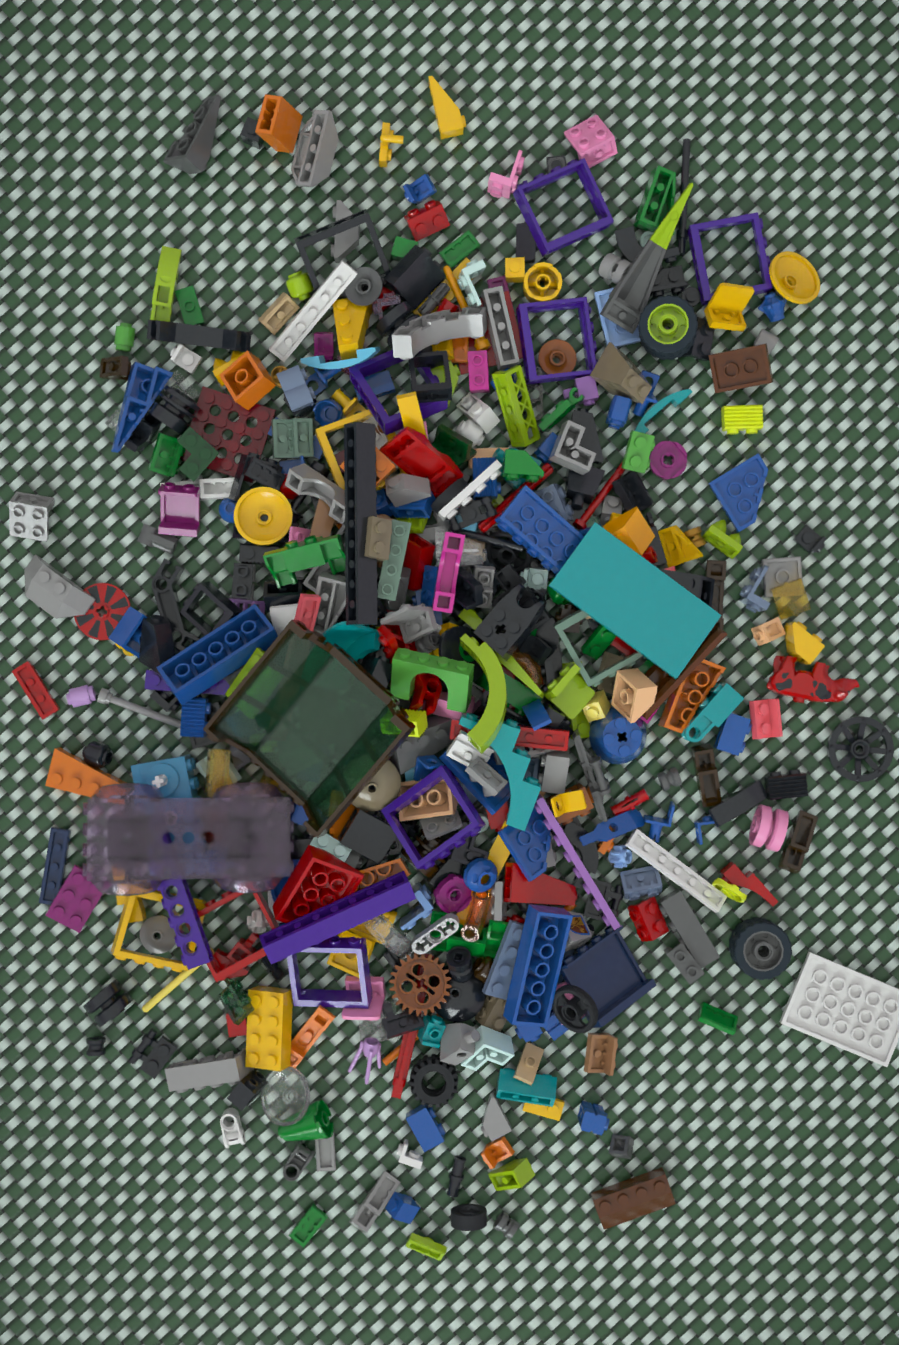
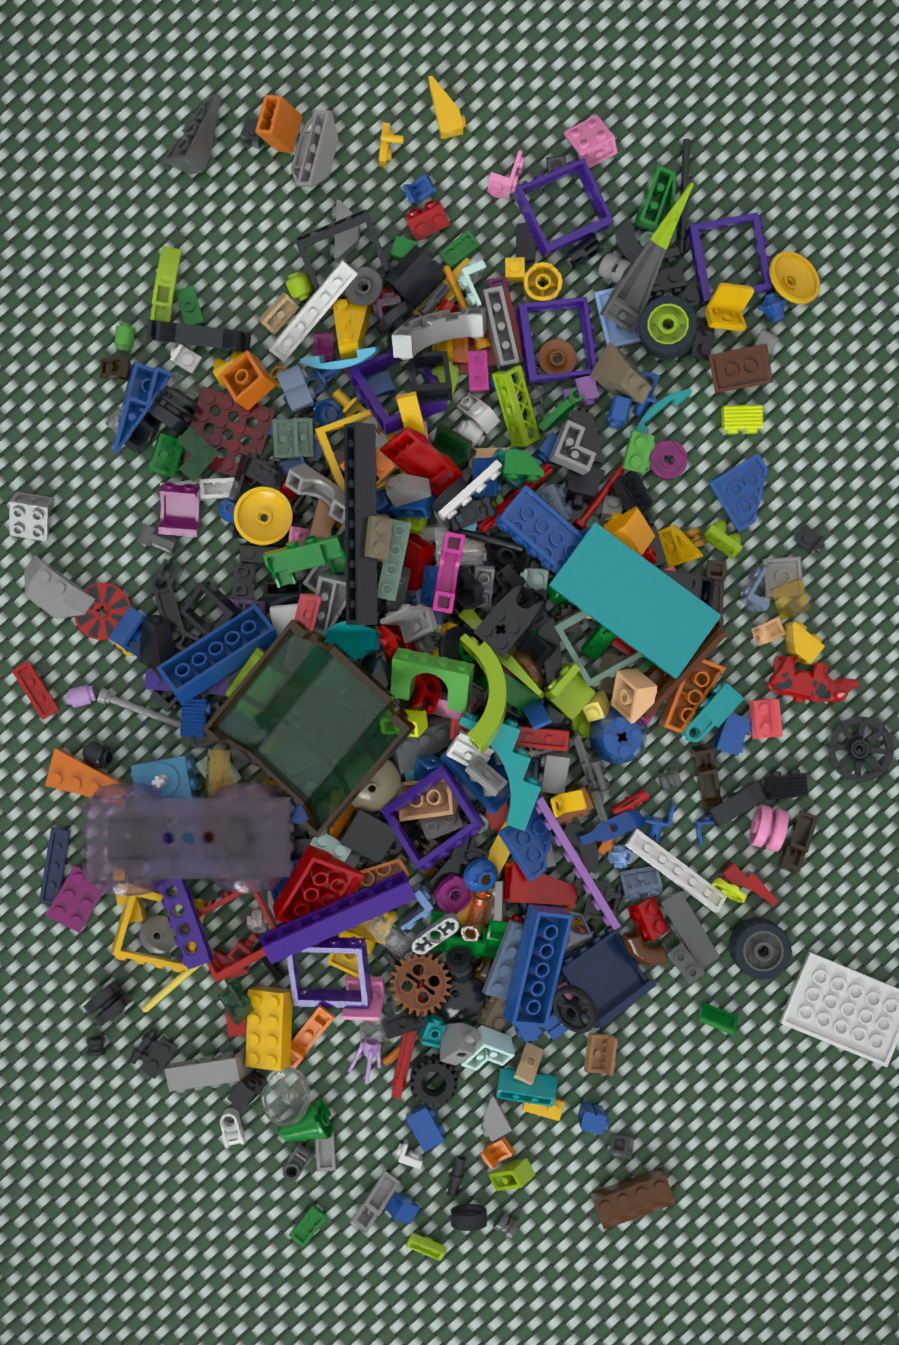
none -> black arm [566,233,604,269]
none -> reddish brown cylinder [622,930,667,965]

